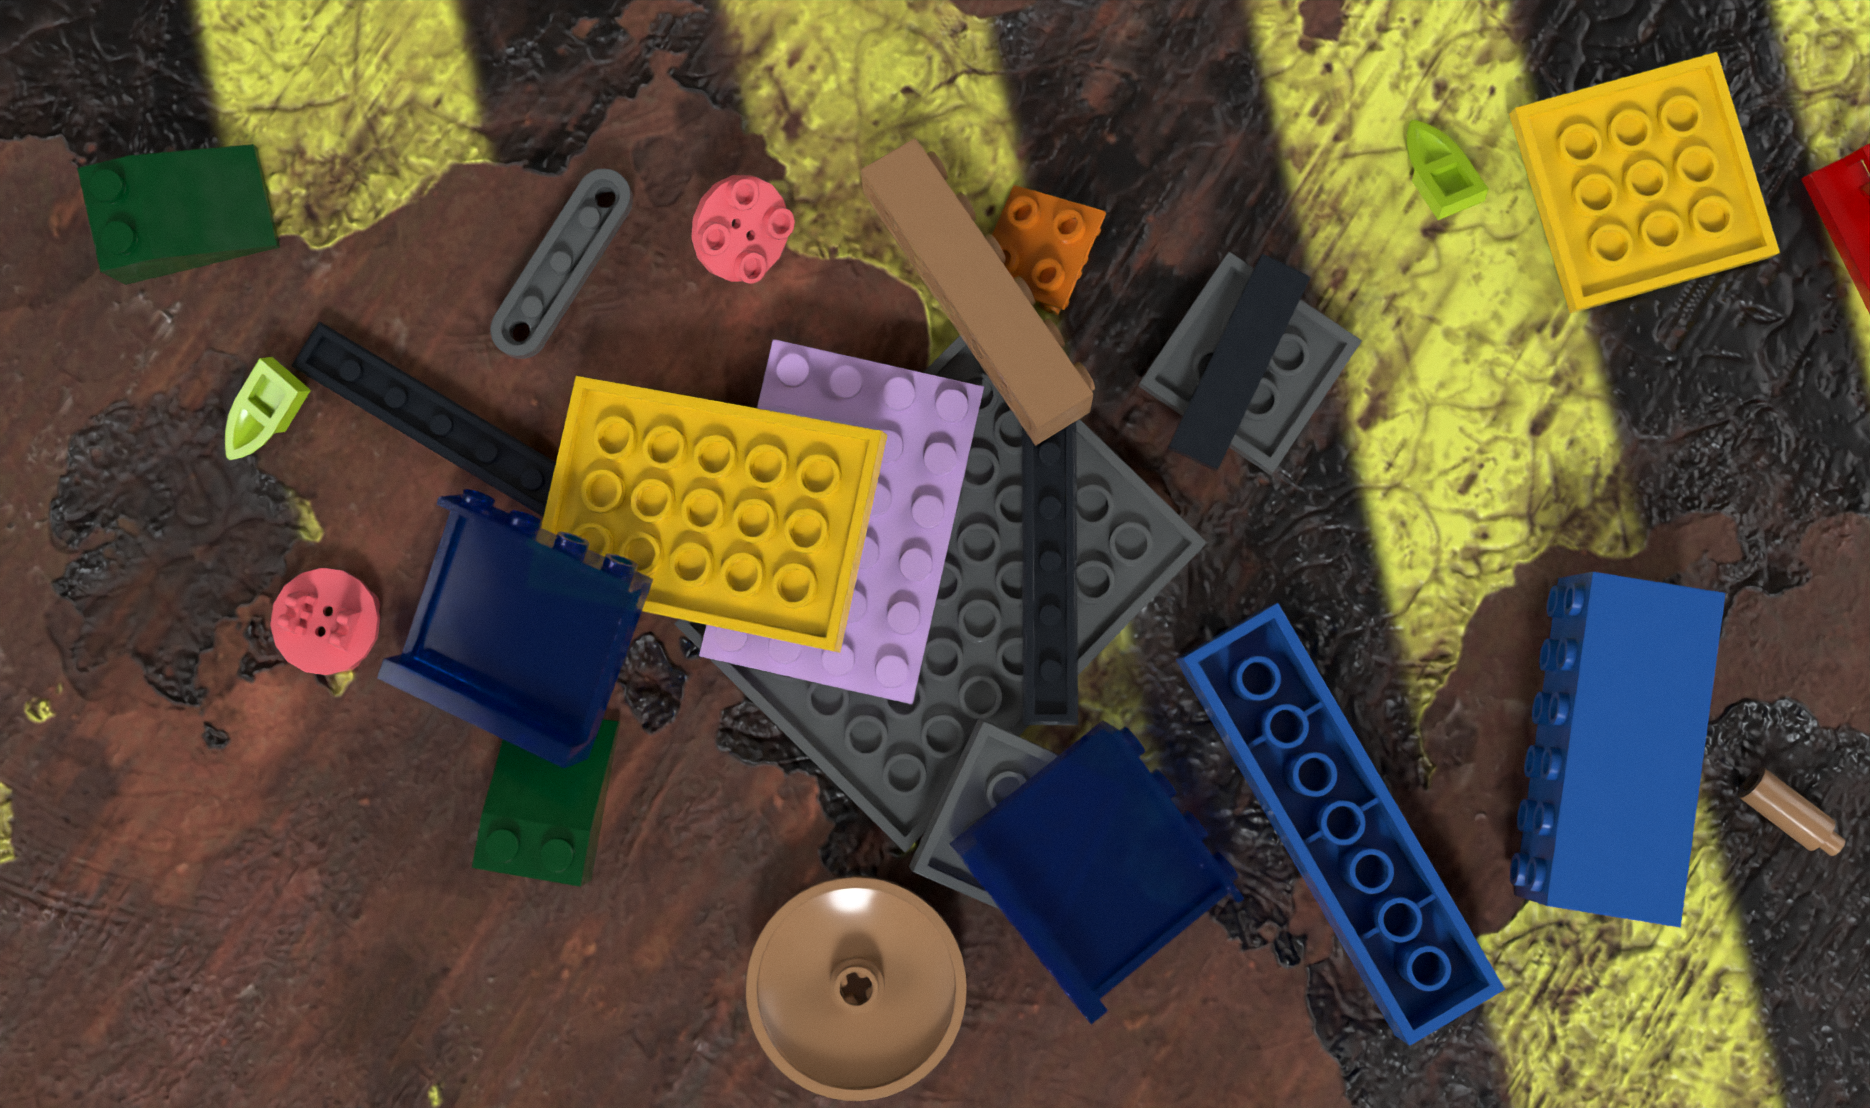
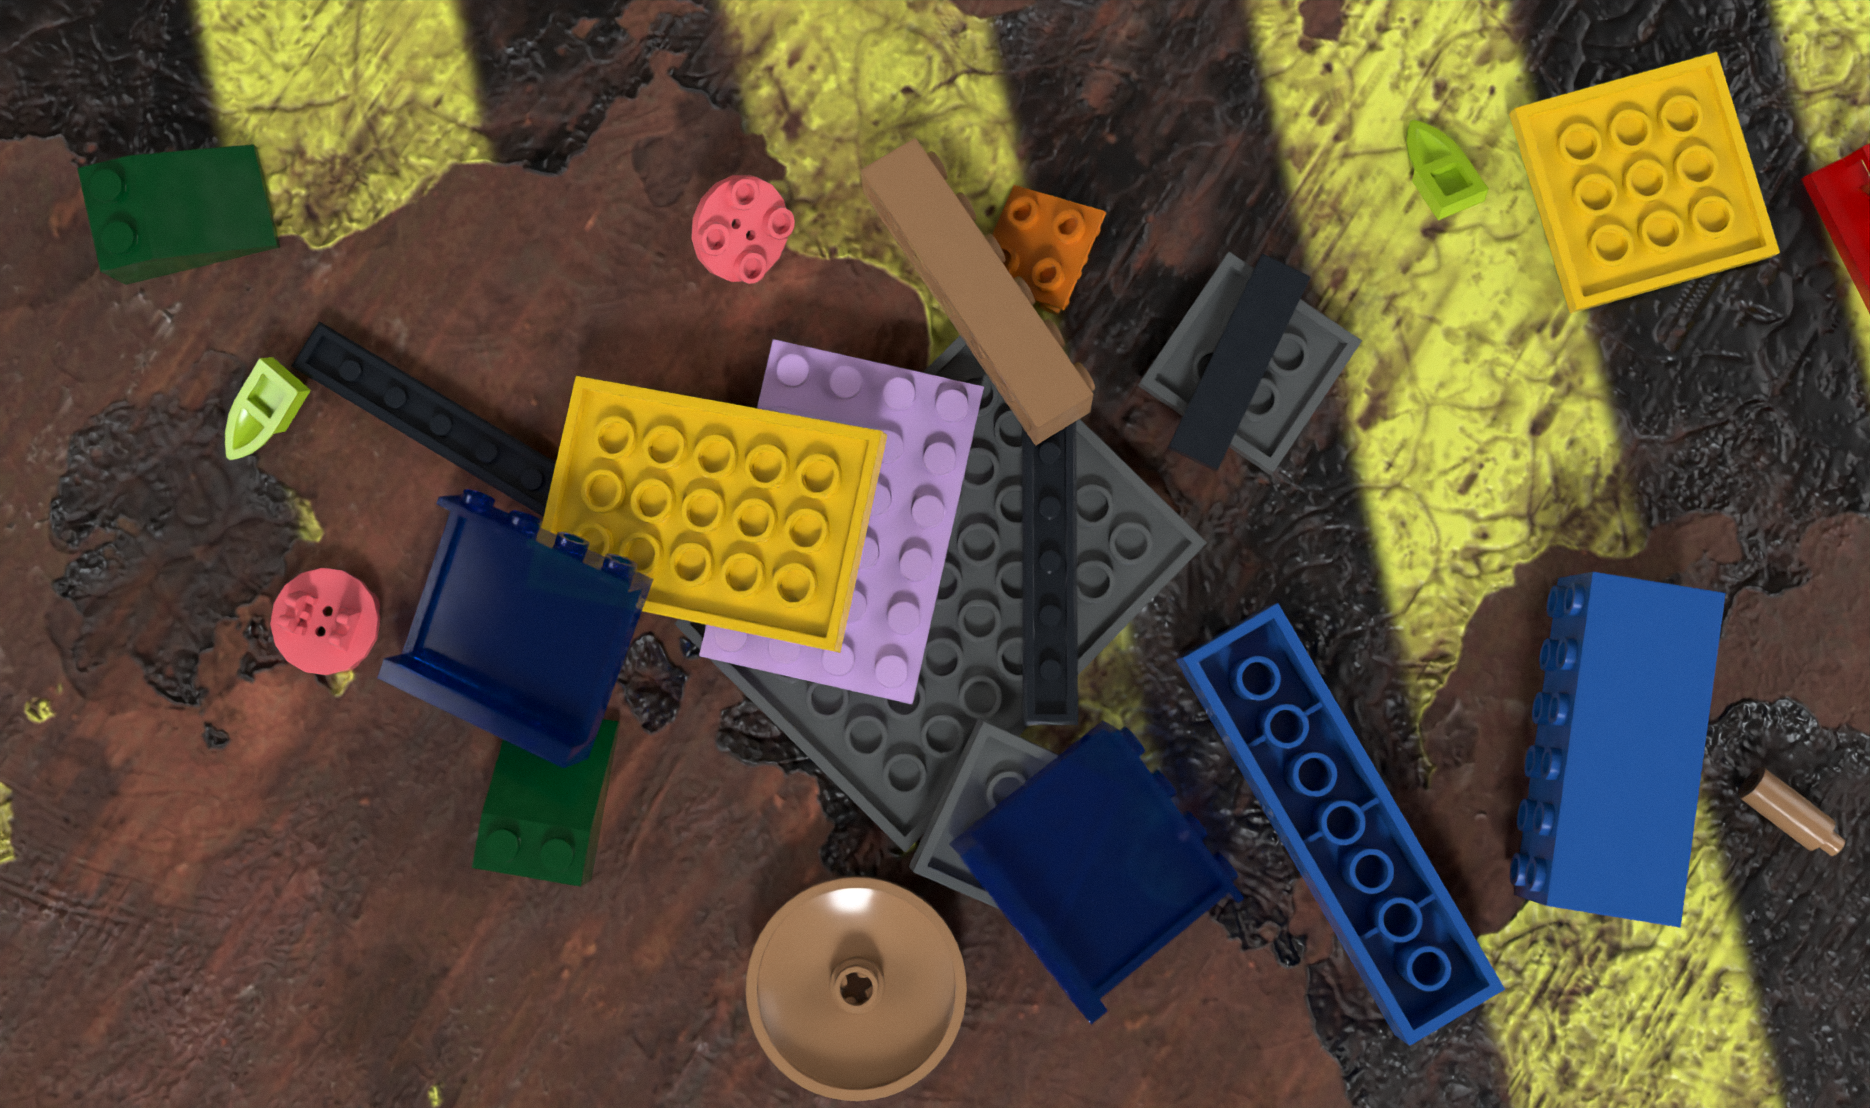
dark grey plate [490,168,633,359] -> none

